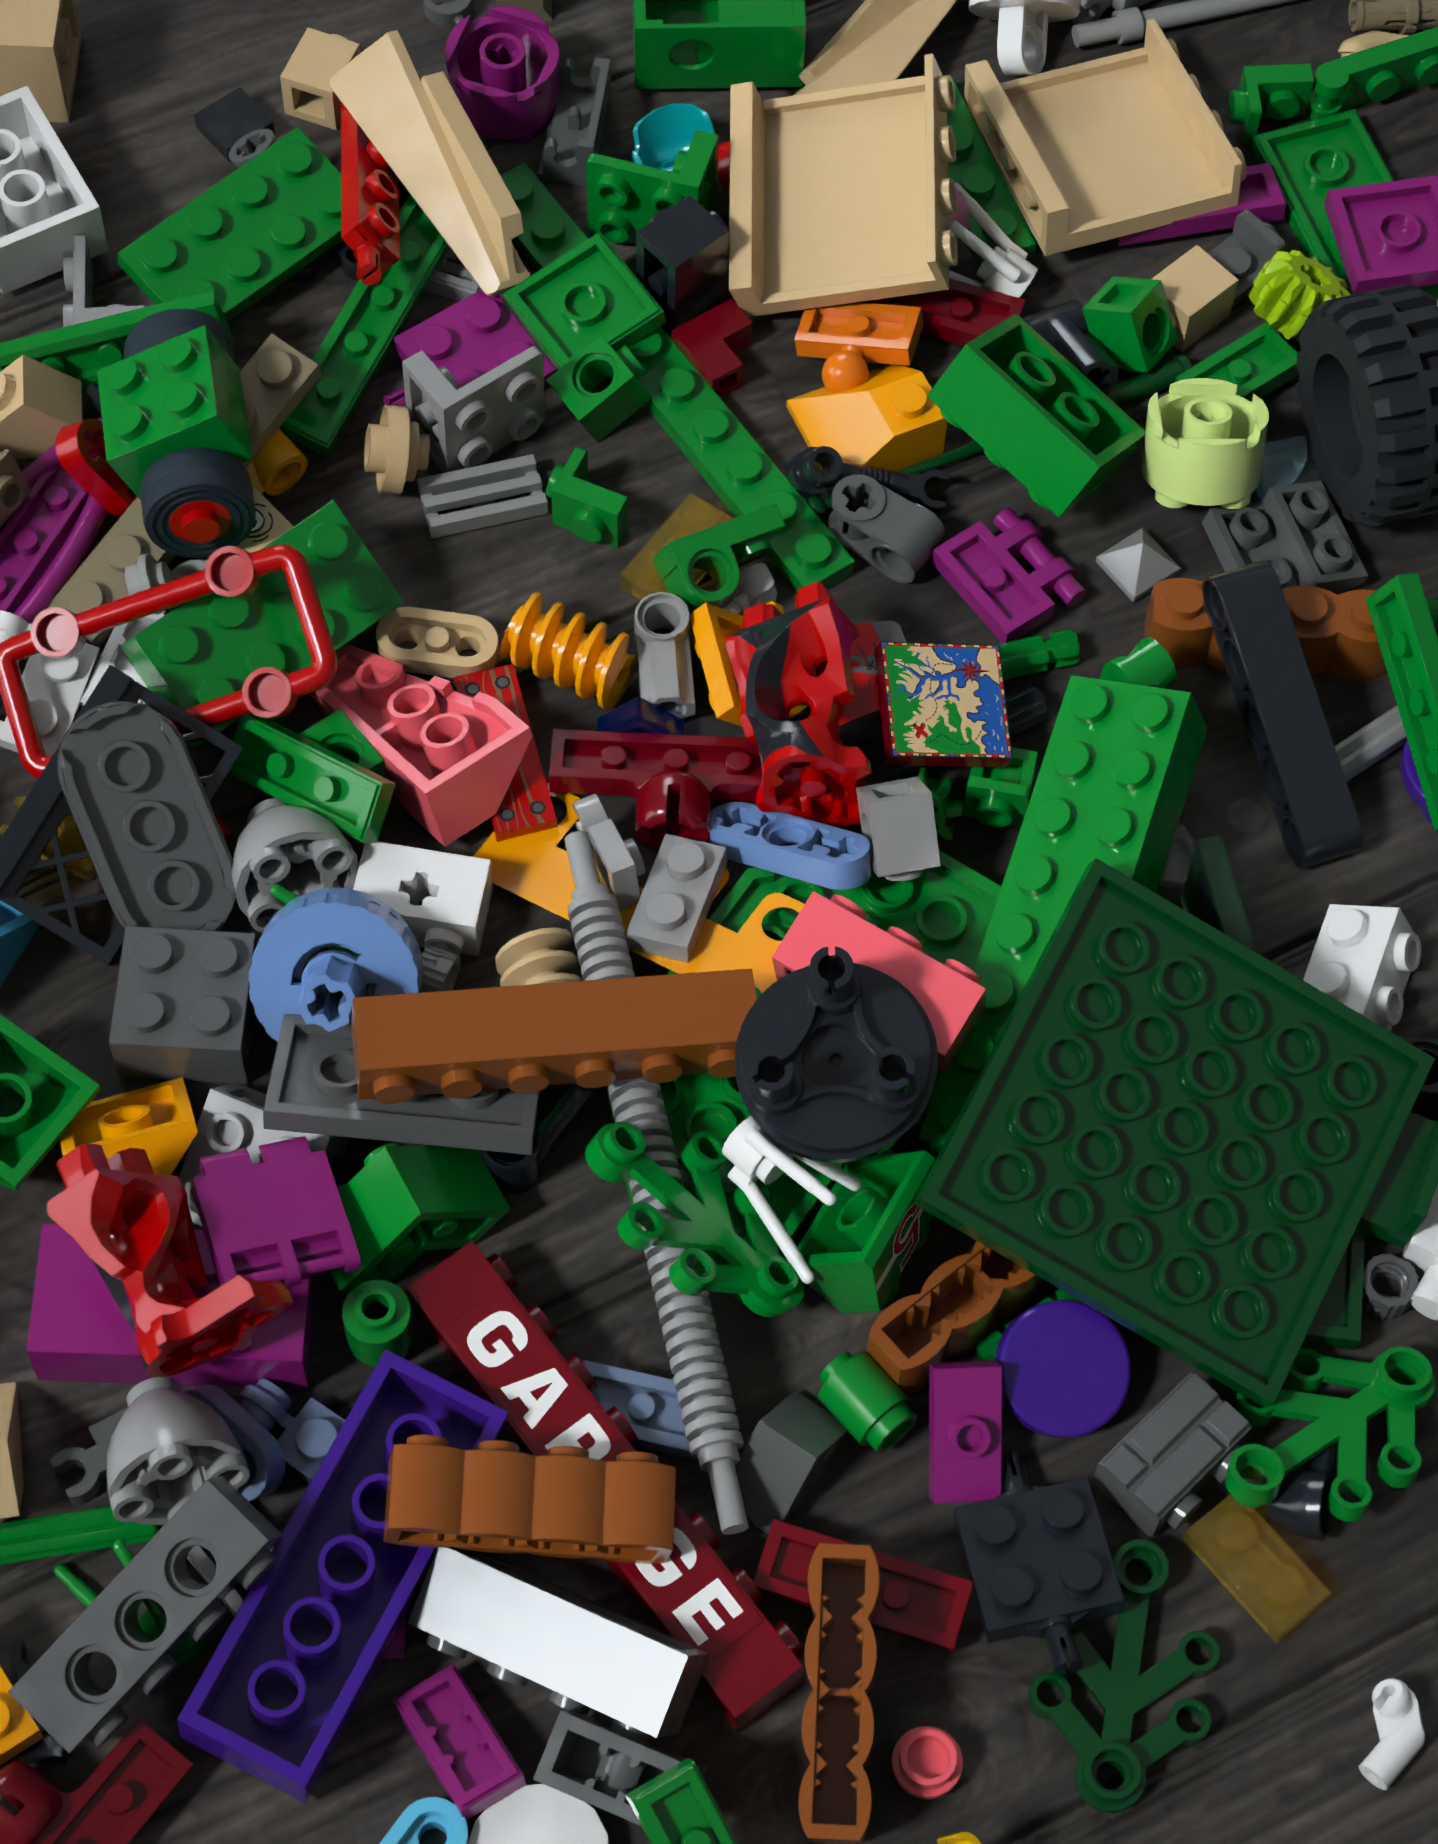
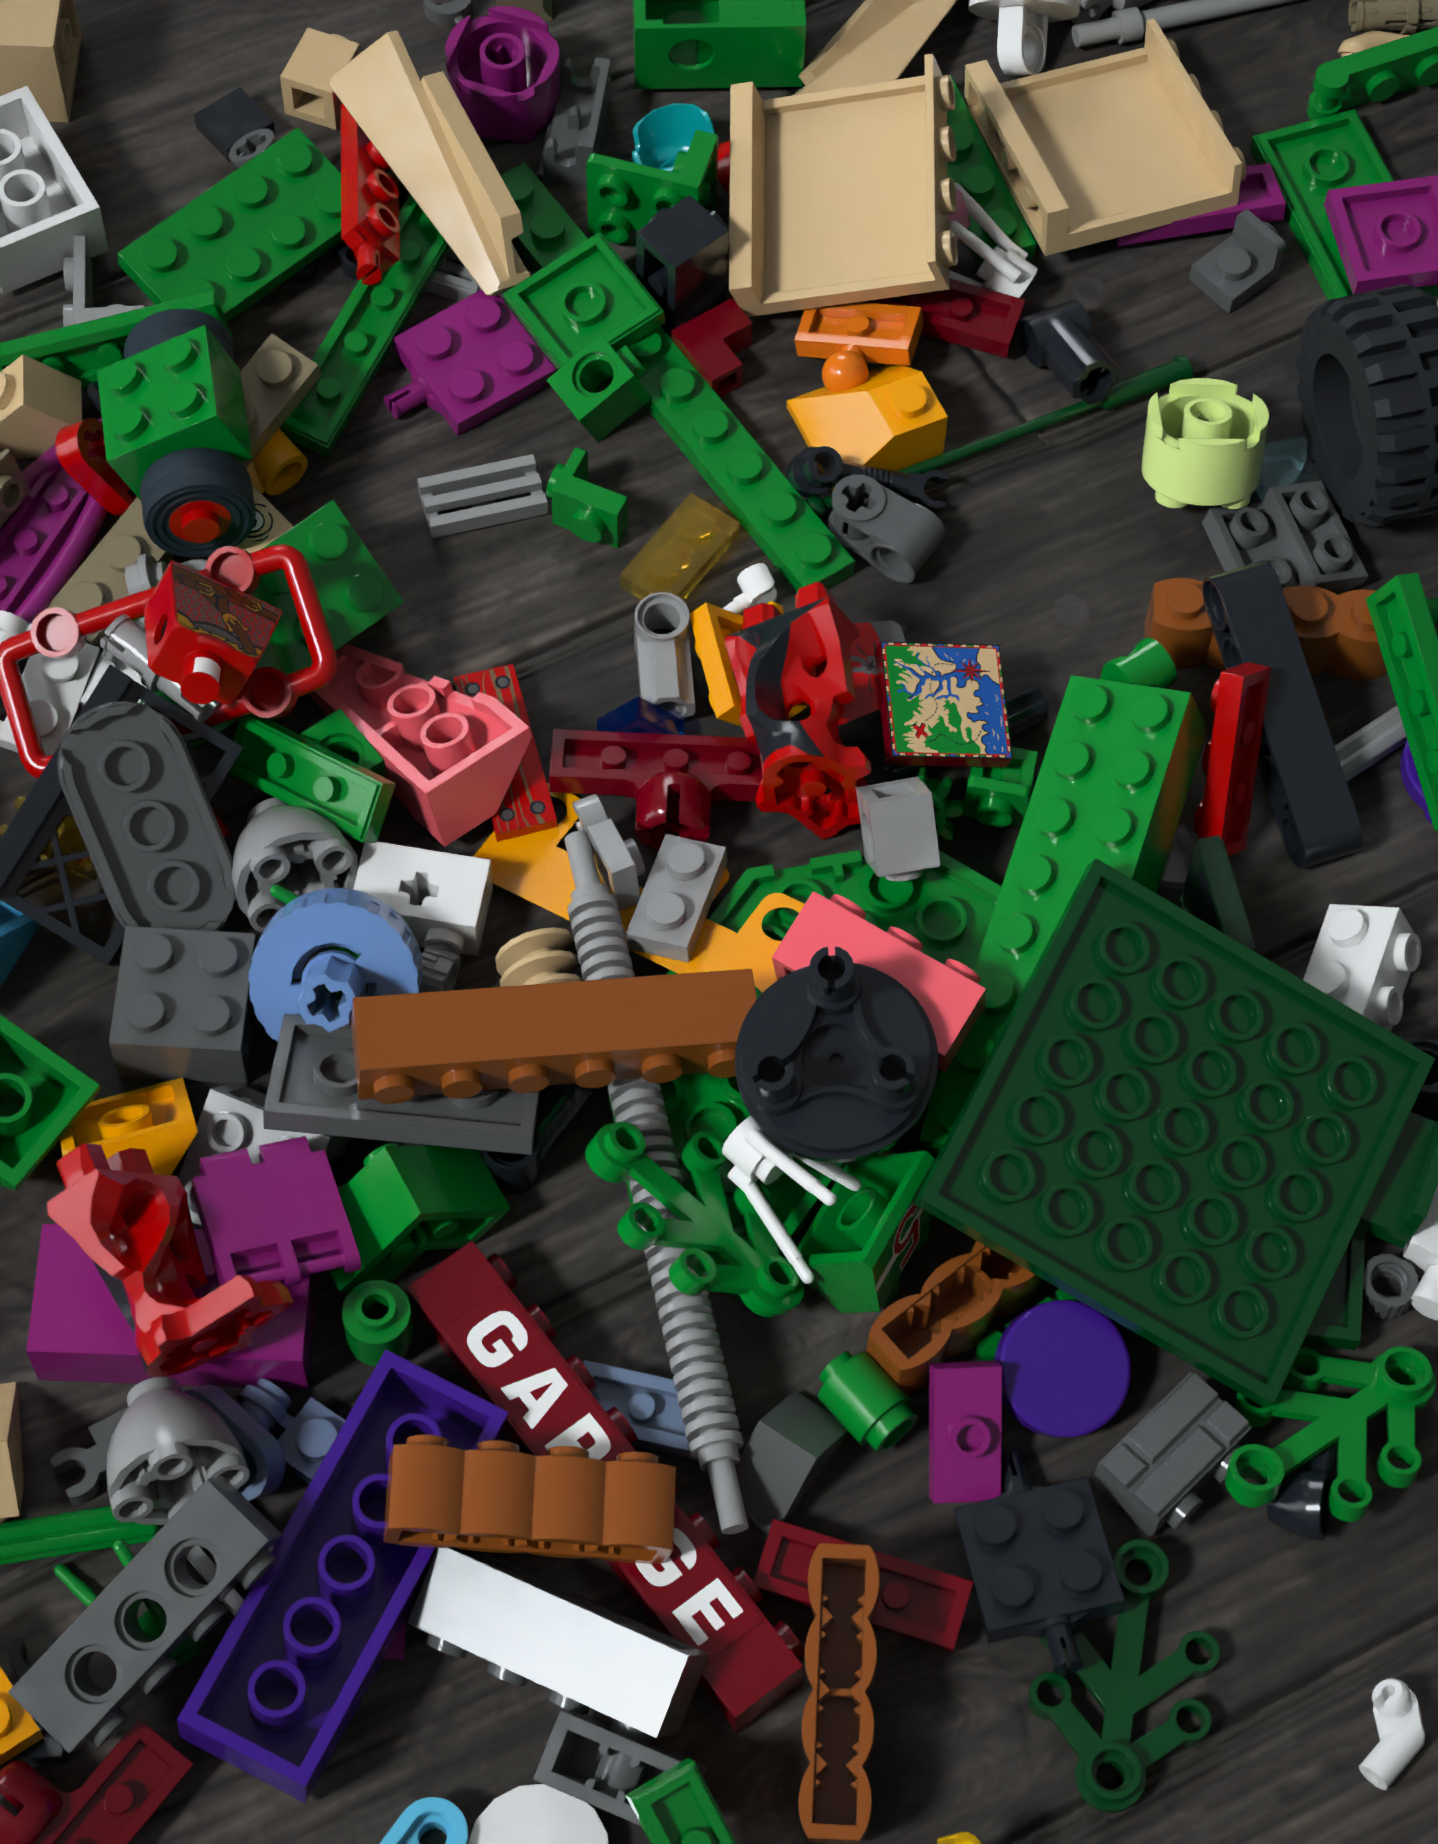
tan plate [364,405,430,495] -> none
tan plate [376,607,499,678] -> none
magenta plate [392,1664,526,1820] -> none
light grey bracket [402,346,545,473] -> none
light orange piece [499,591,637,711] -> none
green plate [652,503,785,613] -> none
medium blue beam [707,802,872,890] -> none
coral plate [891,1726,963,1799] -> none
green brick [927,313,1145,517] -> none
magenta plate [931,507,1087,643] -> none
green axle [997,629,1081,680] -> none
green brick [1082,276,1178,373] -> none
light grey slope [1096,528,1181,603] -> none
tan brick [1152,245,1238,352] -> none
green plate [1175,322,1299,402] -> none
clear yellow plate [1183,1494,1331,1643] -> none
green bracket [1229,63,1314,145] -> none
lime gear [1248,250,1350,342] -> none
none -> light grey pin [100,614,220,722]
none -> red torso [144,560,282,705]
none -> red plate [1194,662,1271,861]

